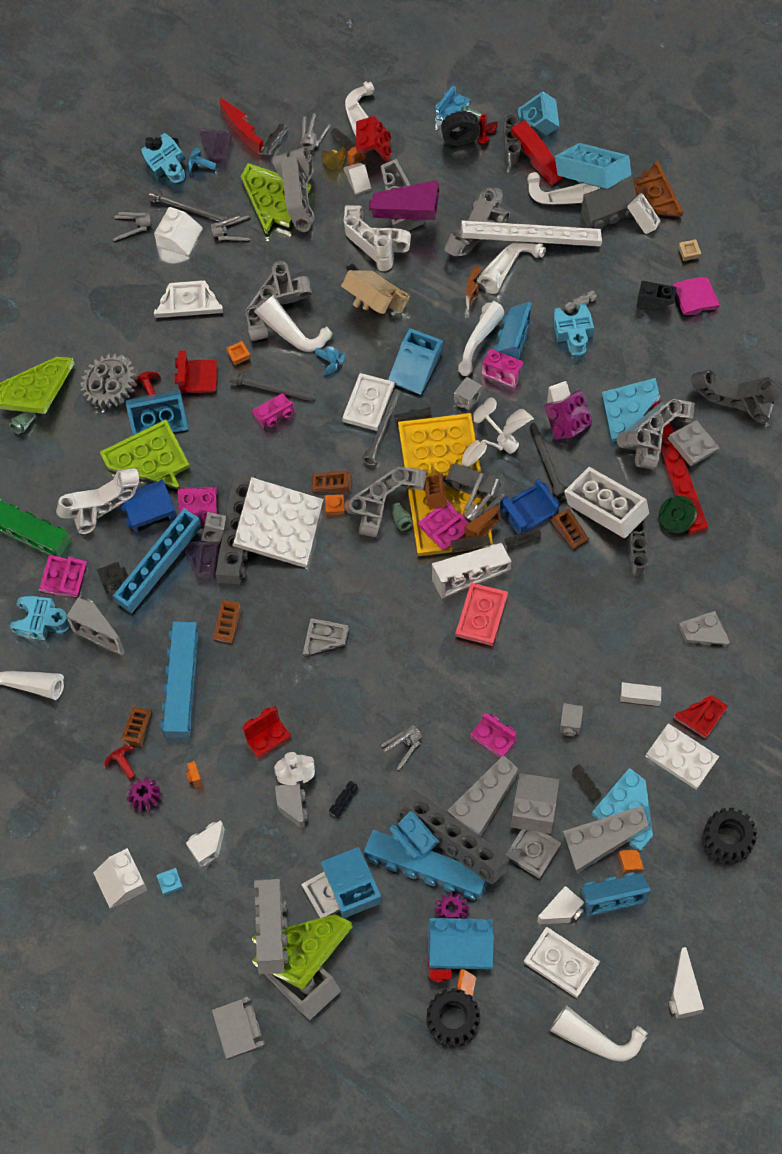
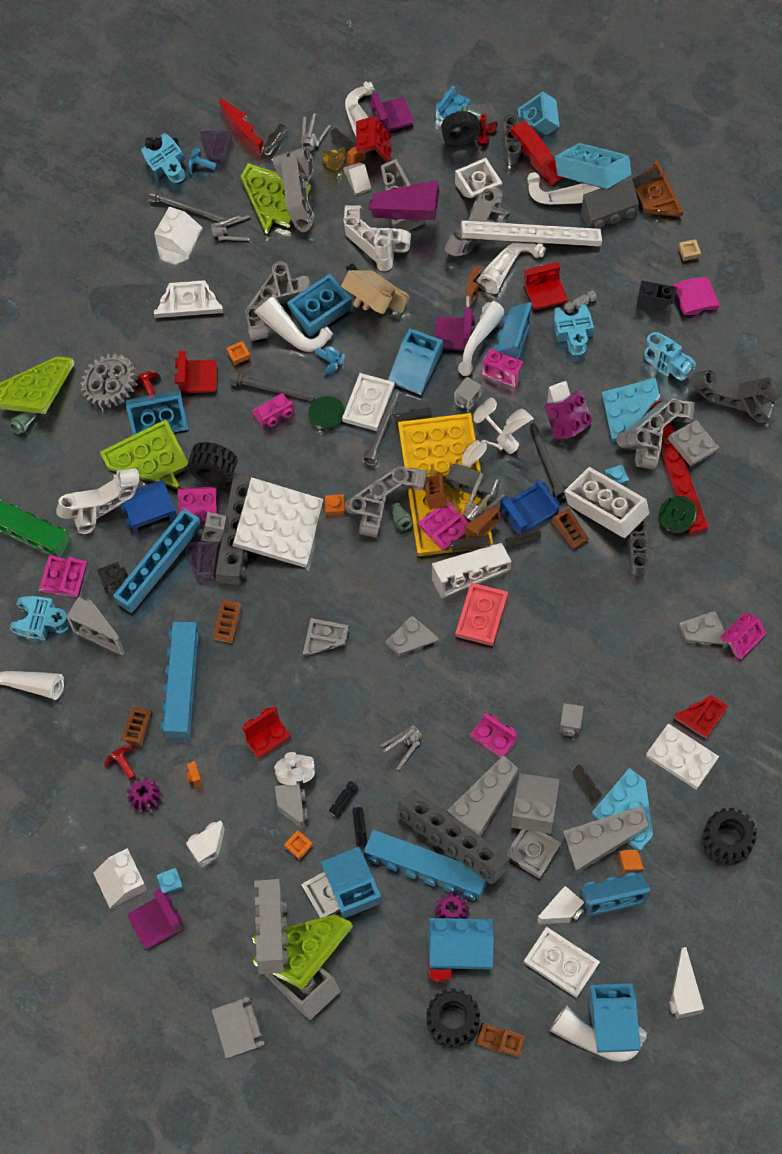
light grey plant [113,212,151,241] -> none
dark orange slope [312,471,352,493] -> none
dark azure bracket [389,811,439,859] -> none
orange slope [456,969,476,996] -> none
white slope [620,682,661,706] -> none
white slope [627,193,660,234] -> none
none -> magenta bracket [128,888,183,949]
none -> black tyre [187,442,238,486]
none -> orange plate [284,830,313,860]
none -> dark azure slope [287,273,352,338]
none -> dark green tile [309,396,345,430]
none -> black axle [353,807,367,847]
none -> magenta bracket [369,92,414,131]
none -> light grey wing [385,616,439,656]
none -> magenta bracket [435,308,475,350]
none -> white slope [455,158,502,198]
none -> dark orange slope [475,1023,525,1057]
none -> red bracket [523,262,568,310]
none -> dark azure slope [588,983,641,1053]
none -> medium azure plate [604,465,629,485]
none -> clear smoke axle [632,168,660,188]
none -> medium azure piece [644,332,696,380]
none -> dark pink bracket [720,612,766,659]

